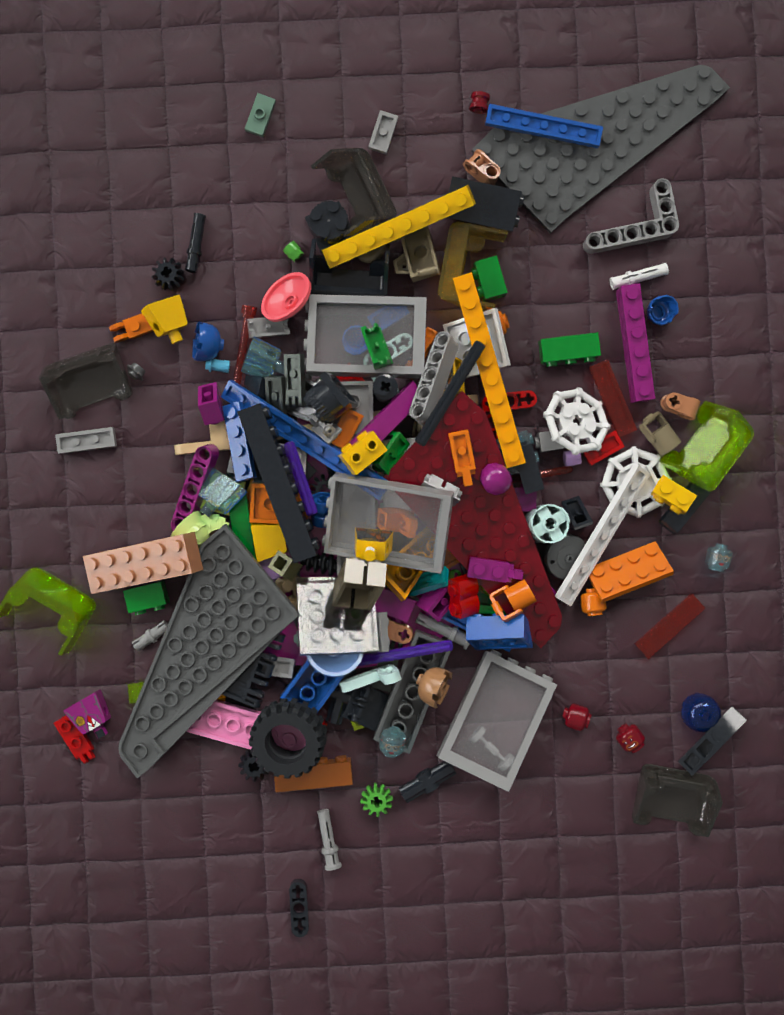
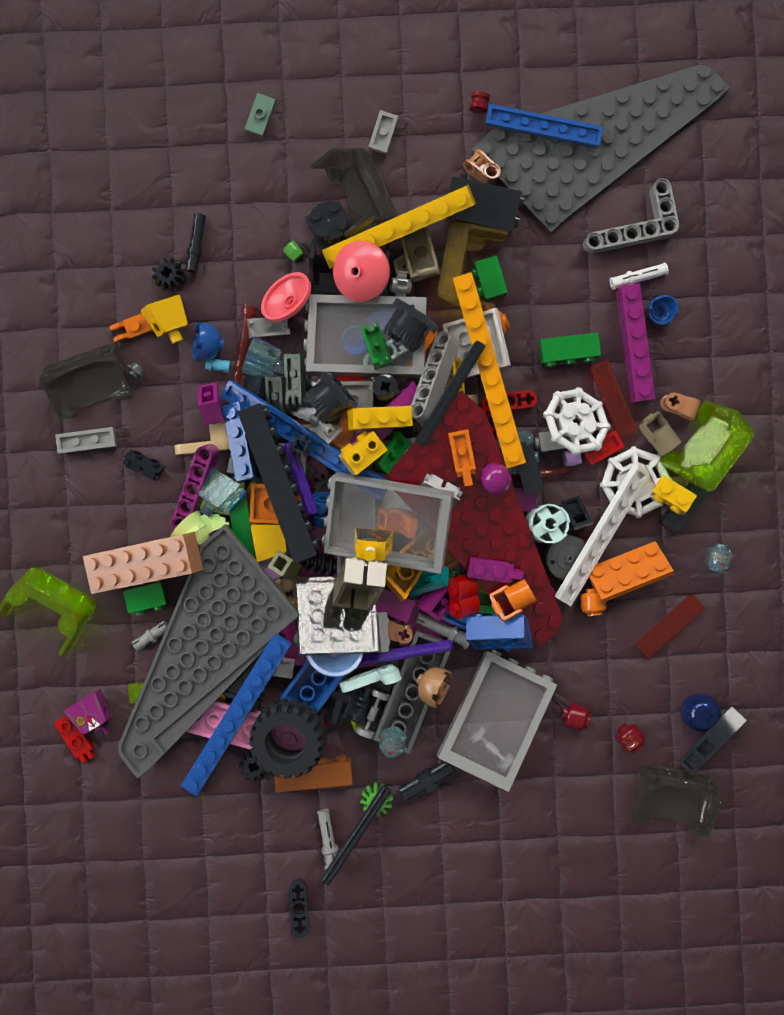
none -> black hinge [123,449,166,480]
none -> blue plate [181,633,292,797]
none -> black gear [289,434,314,458]
none -> black axle [321,785,391,885]
none -> coral dish [333,241,390,302]
none -> yellow brick [347,406,413,431]
none -> light grey wheel [355,688,390,739]
none -> black piece [383,298,438,353]
none -> light grey gear [389,273,412,297]

